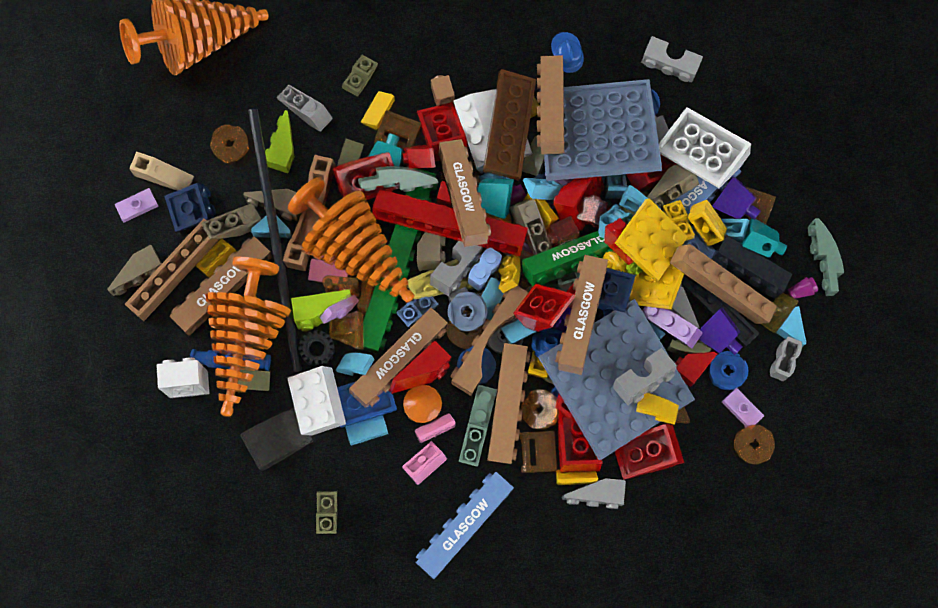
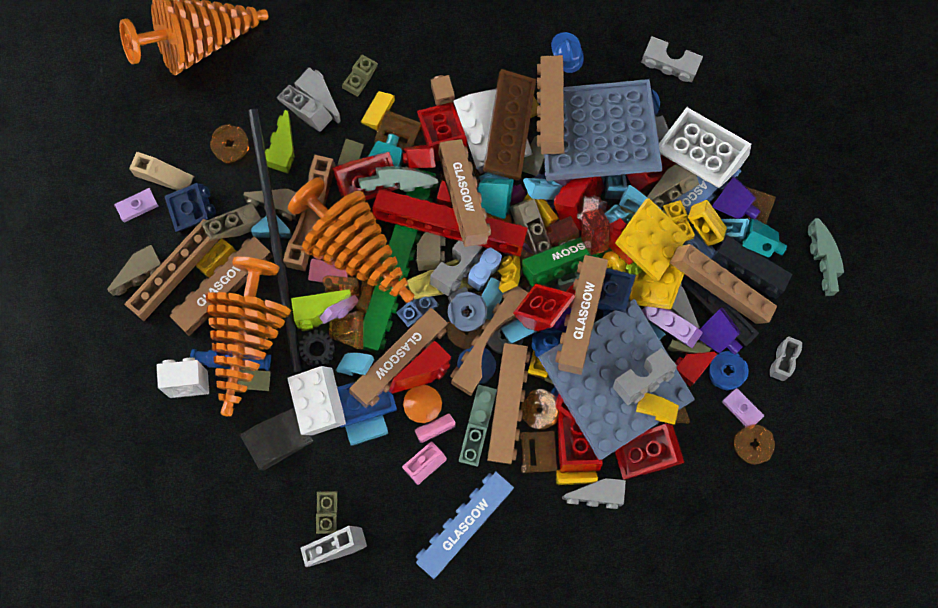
clear yellow slope [761,293,799,333] -> none
medium azure slope [776,306,806,347] -> none
magenta cone [788,277,818,300] -> none
none -> light grey slope [295,68,341,123]
none -> light grey slope [301,526,367,567]
none -> clear red brick [581,208,610,255]

